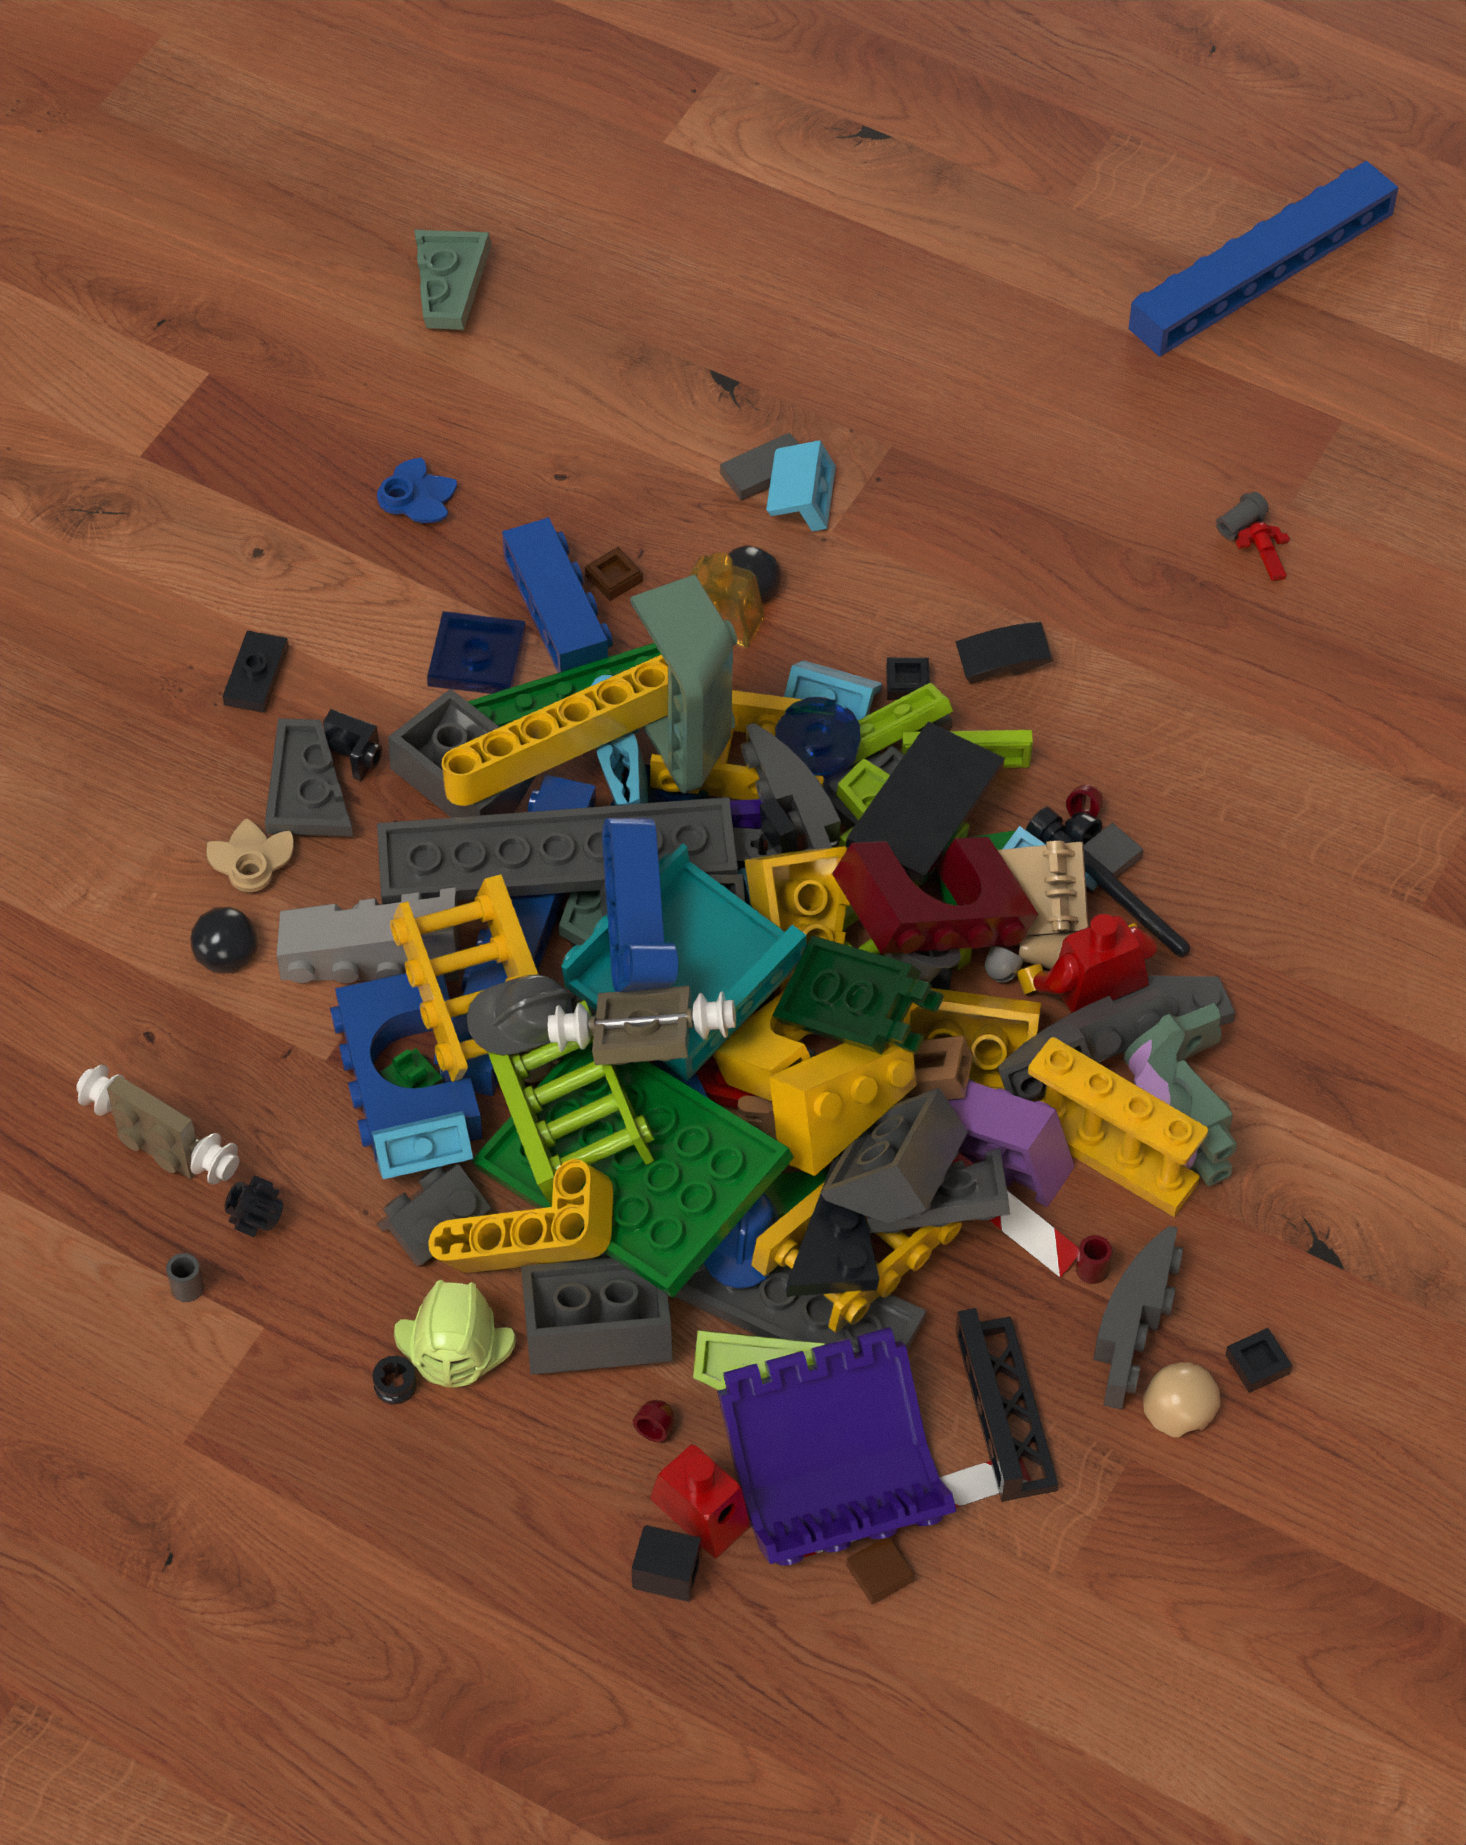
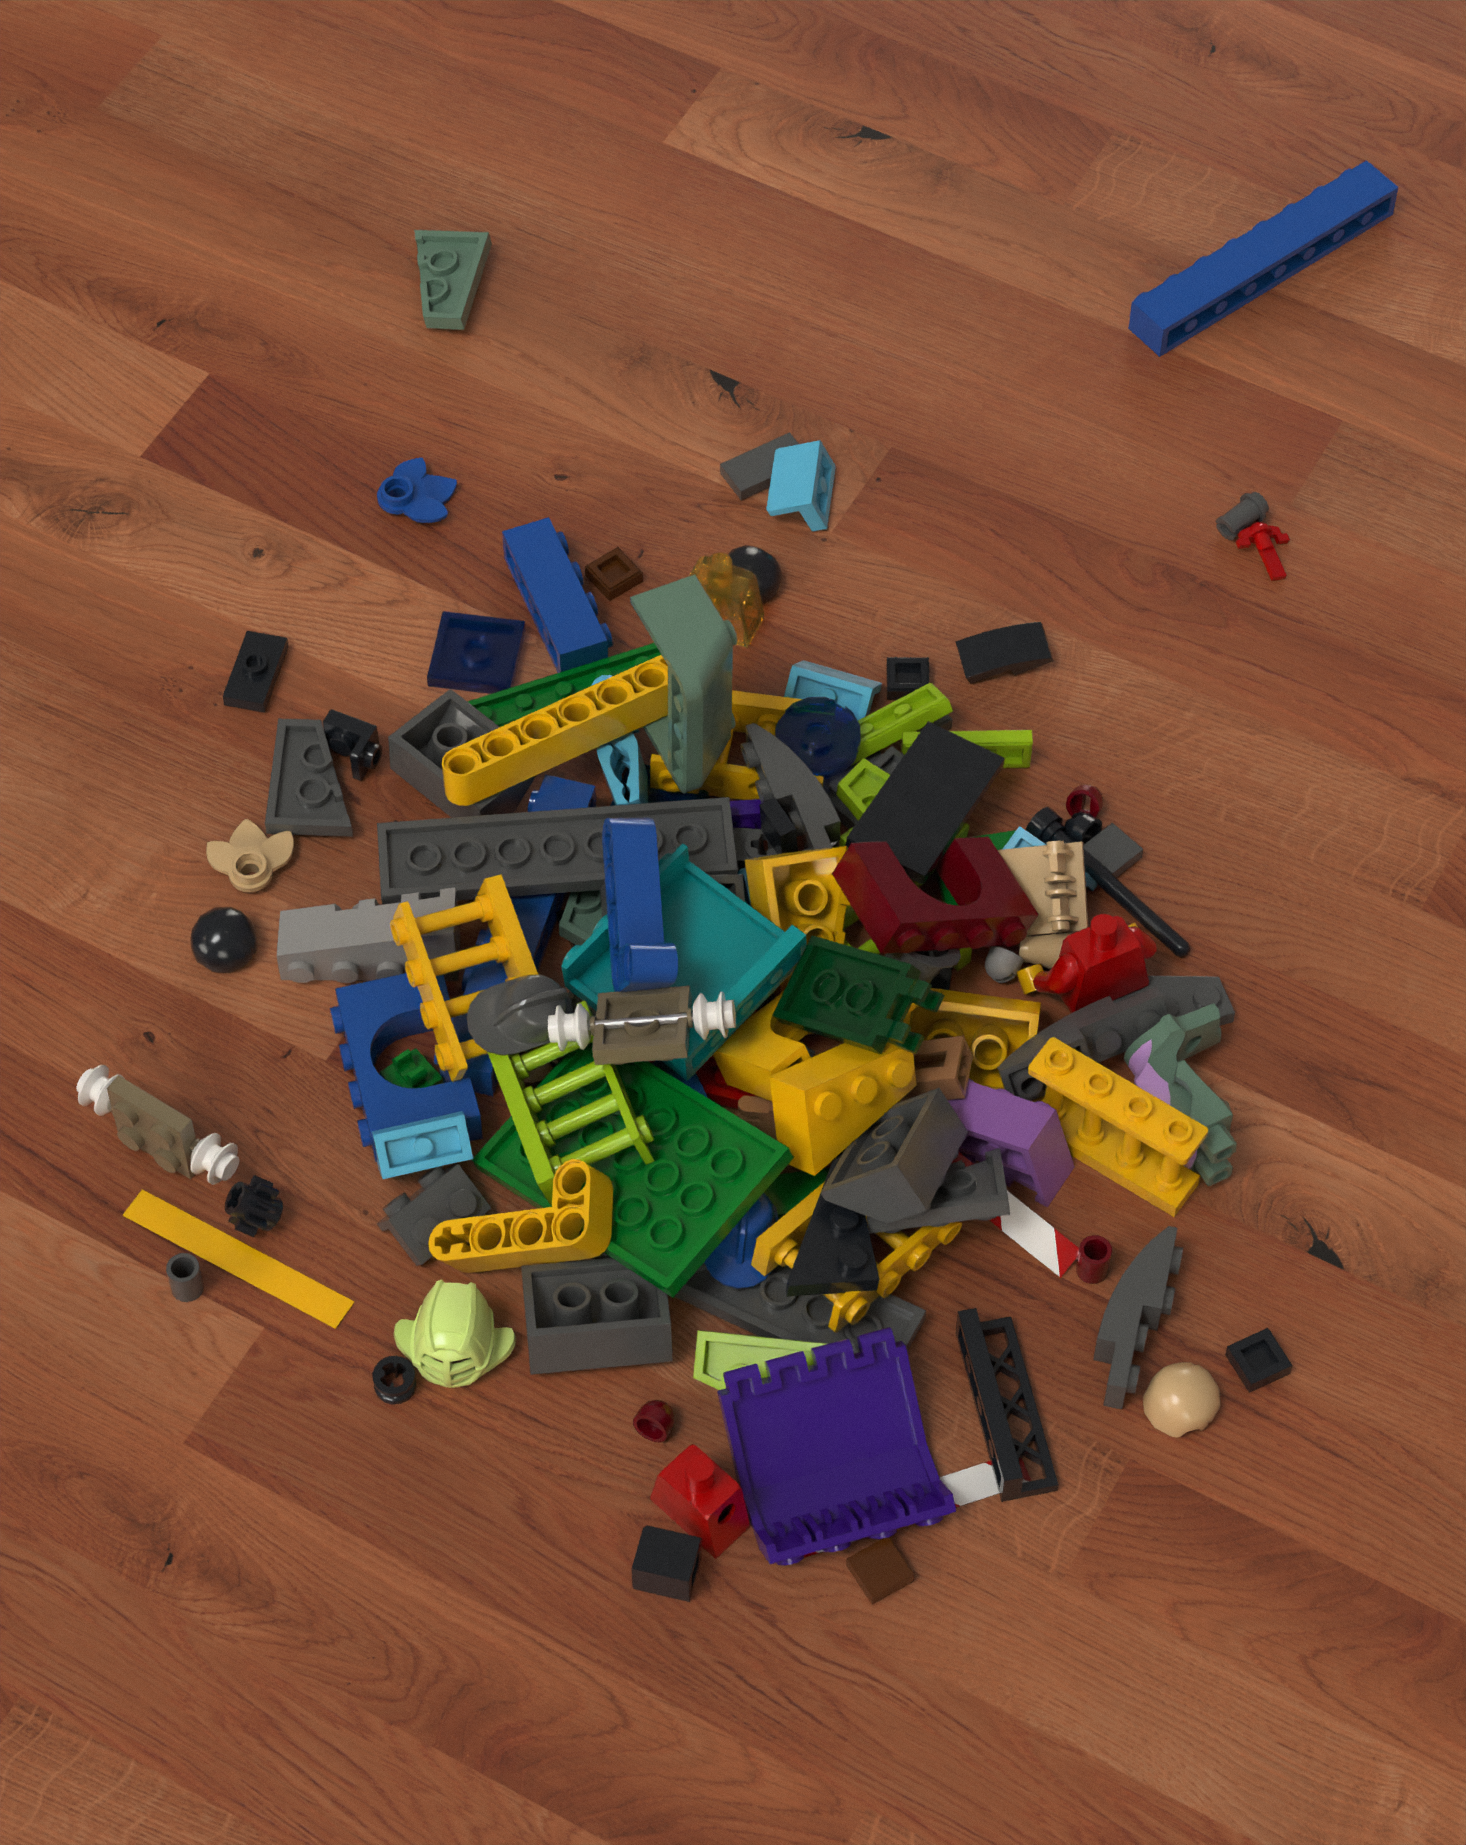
none -> yellow sticker [122,1189,354,1329]

